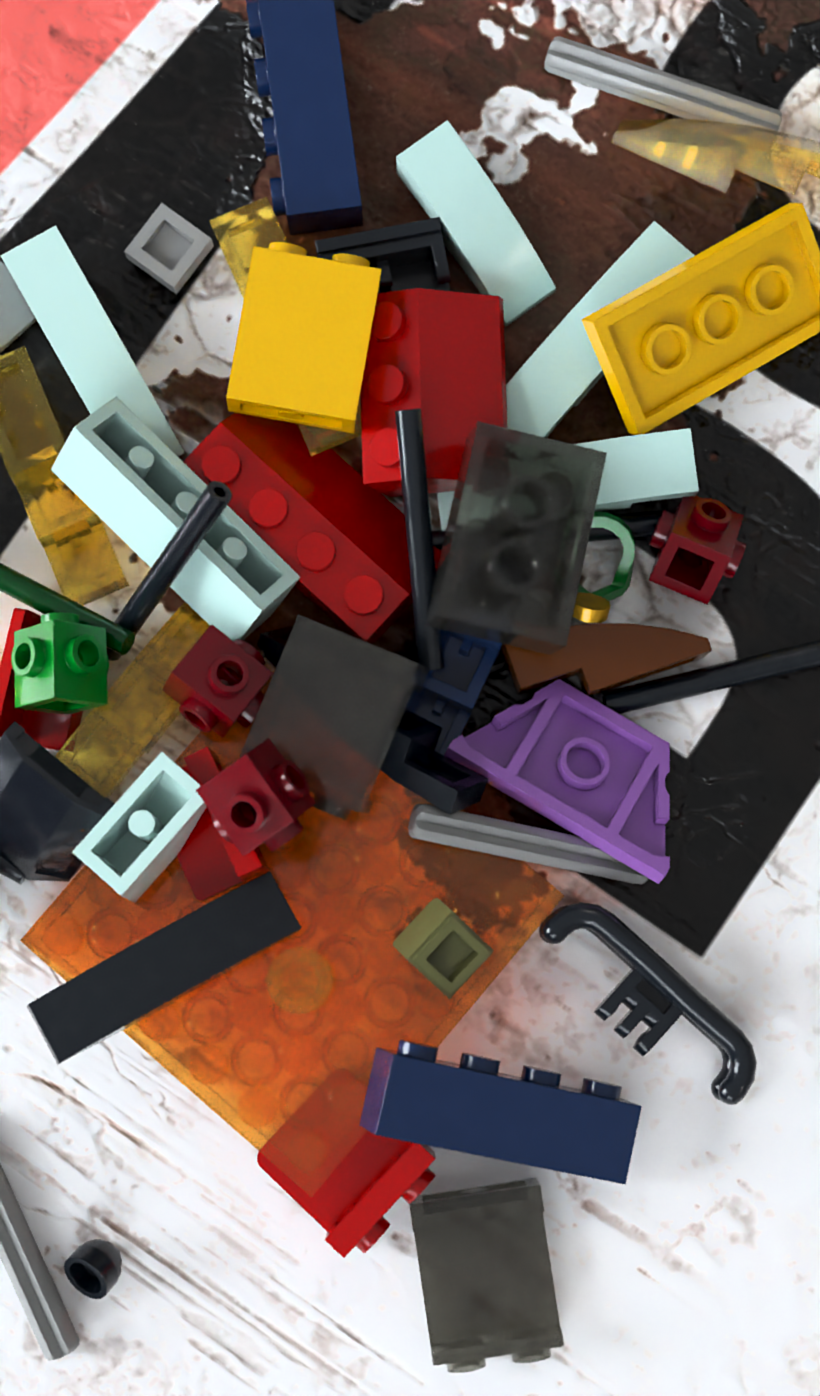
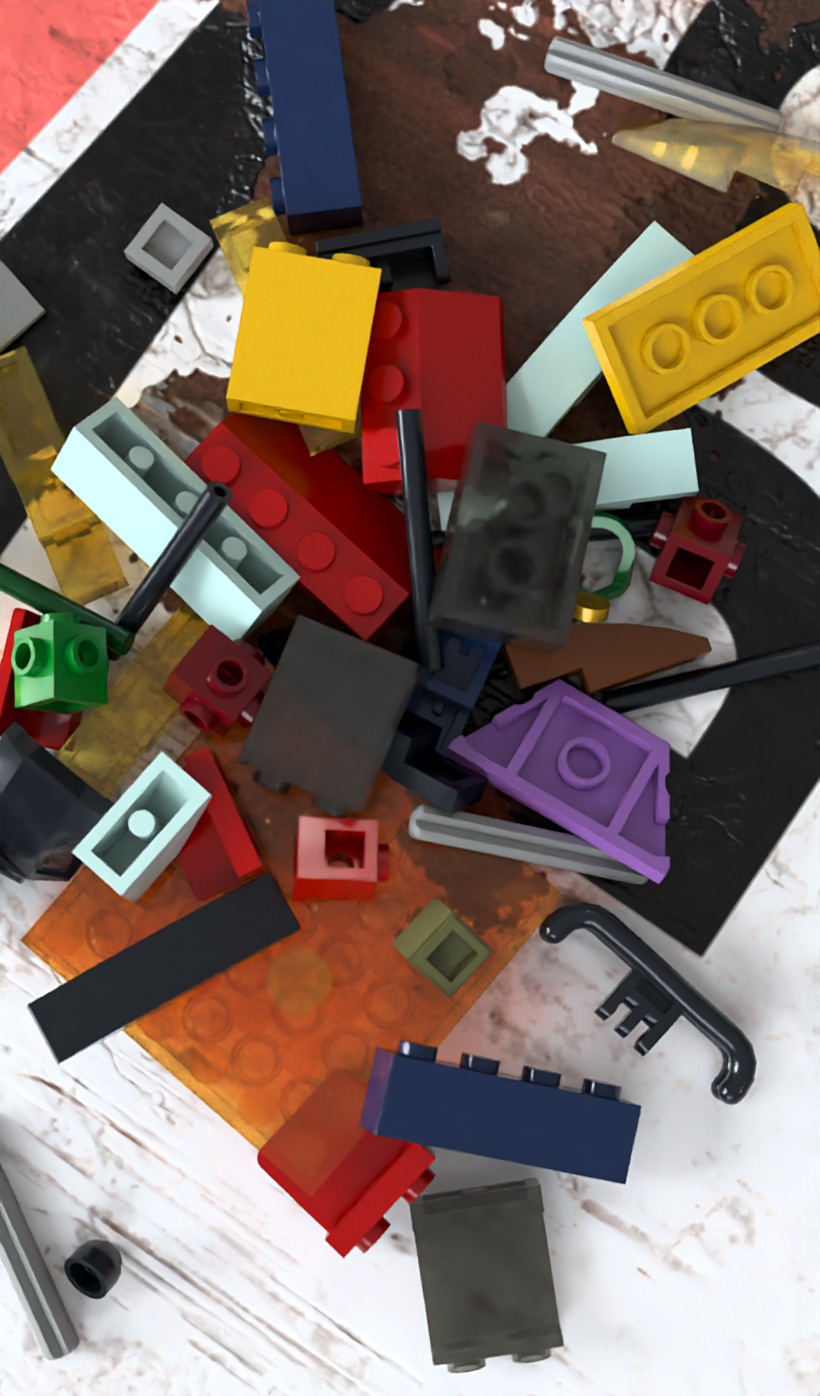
light aqua slope [0,225,185,457] -> none
dark red brick [196,738,316,857] -> none
light aqua slope [396,120,556,326] -> none
none -> red brick [292,816,390,902]

